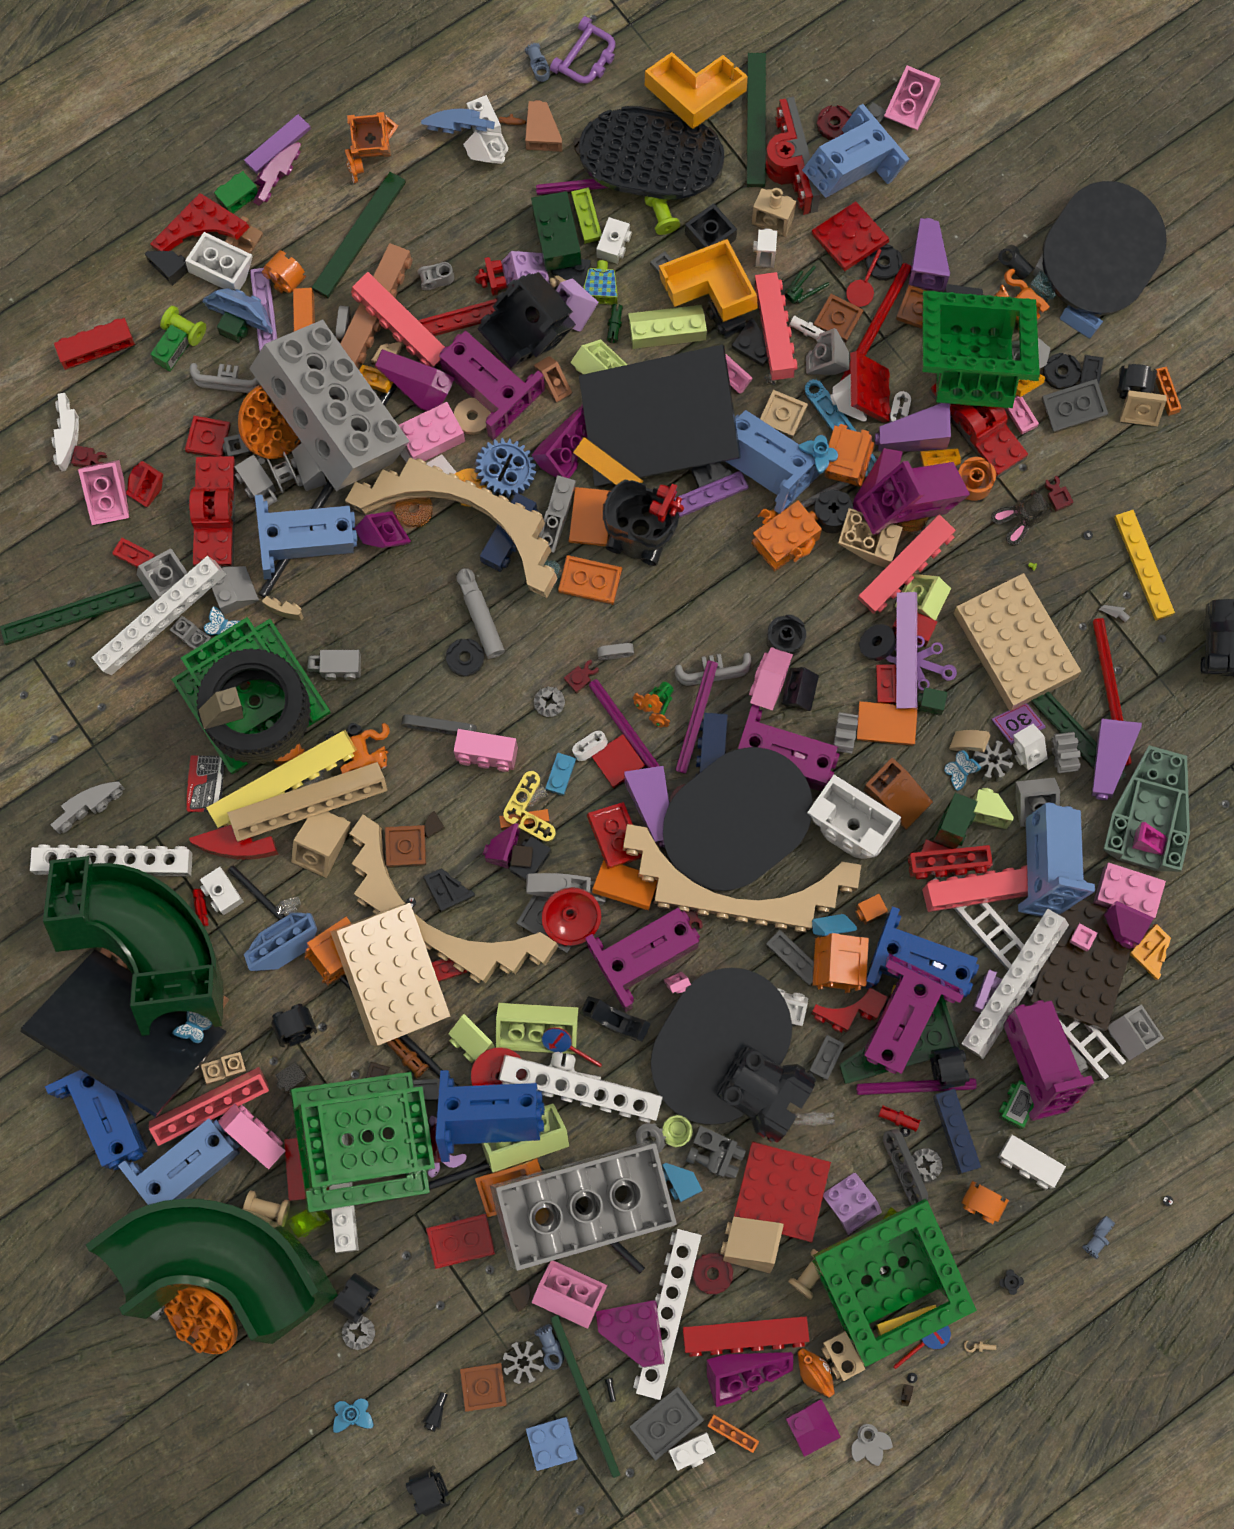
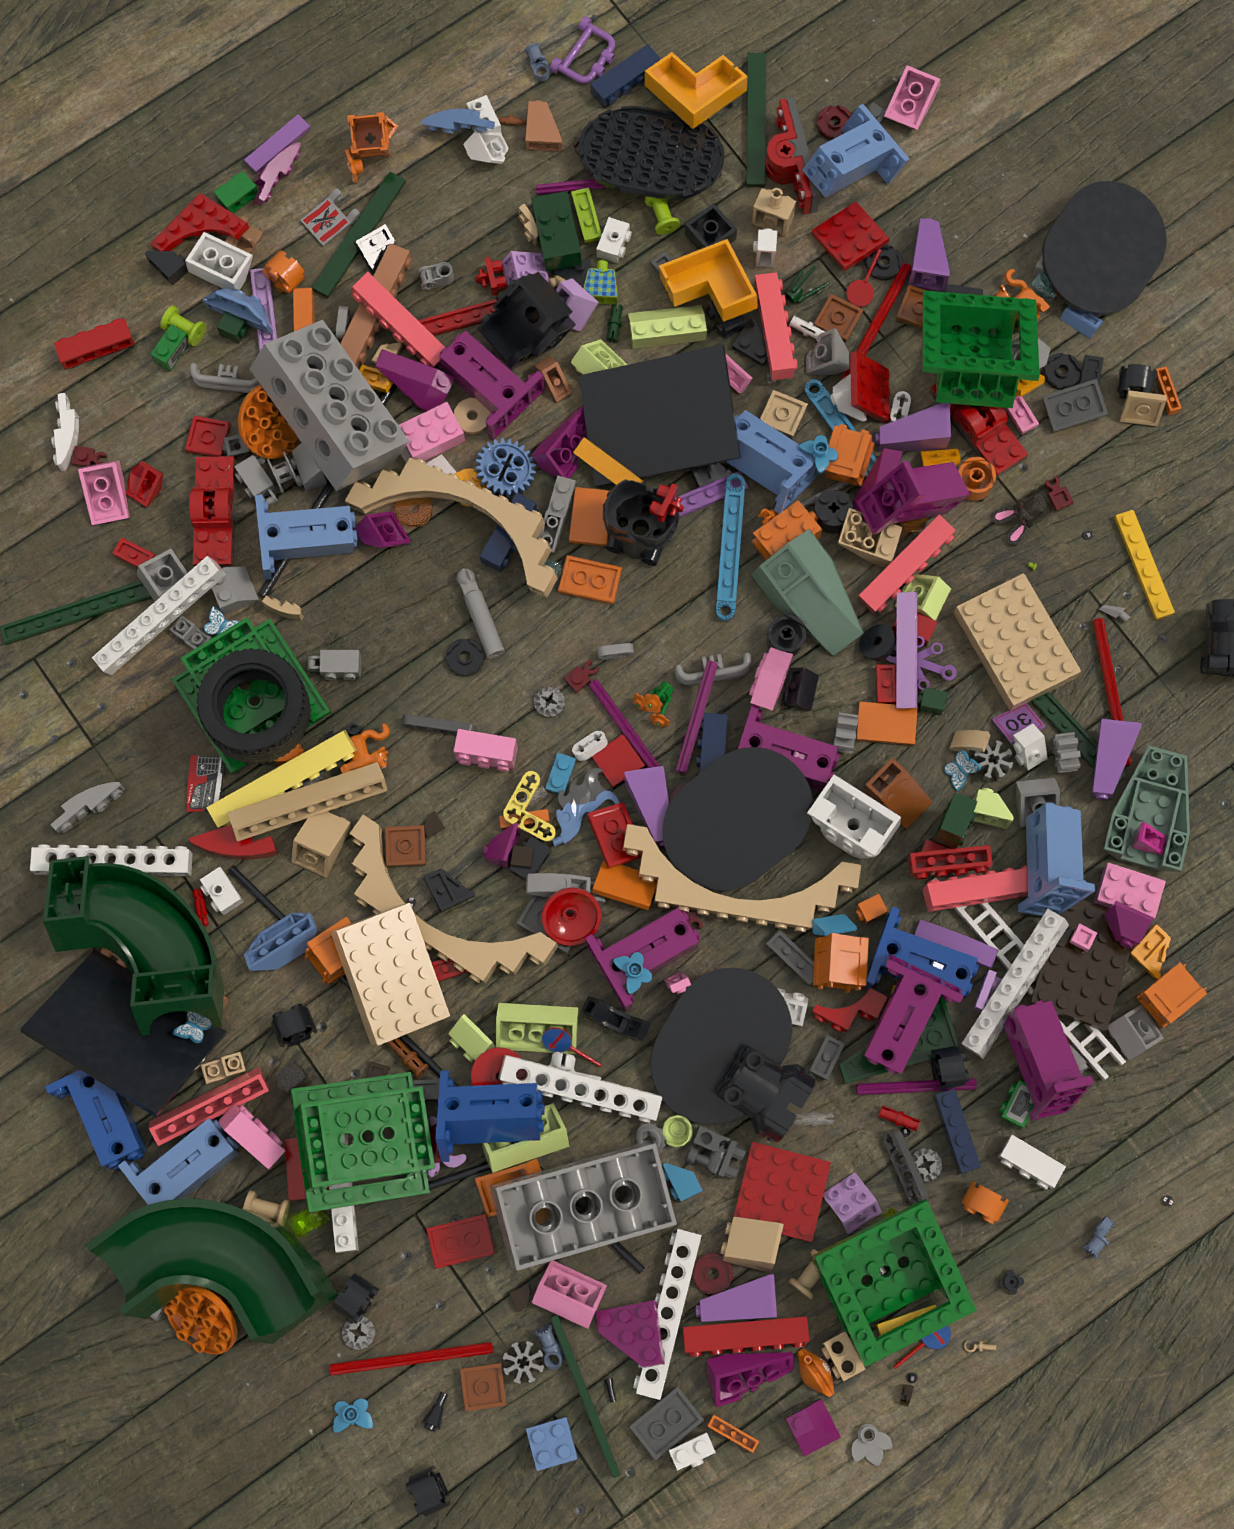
dark tan slope [199,687,244,729] -> none
clear plate [276,896,301,915] -> none
black piece [998,245,1035,280] -> none
none -> light grey flag [300,188,360,247]
none -> red axle [329,1342,493,1375]
none -> wing [354,224,395,274]
none -> tan slope [518,204,539,246]
none -> piece [552,768,620,847]
none -> dark blue brick [591,44,661,108]
none -> dark azure animal [613,952,652,994]
none -> medium lavender slope [696,1274,777,1322]
none -> dark azure plate [716,474,745,621]
none -> sand green wedge [751,529,864,656]
none -> medium lavender slope [914,919,999,968]
none -> orange container [1136,962,1207,1029]

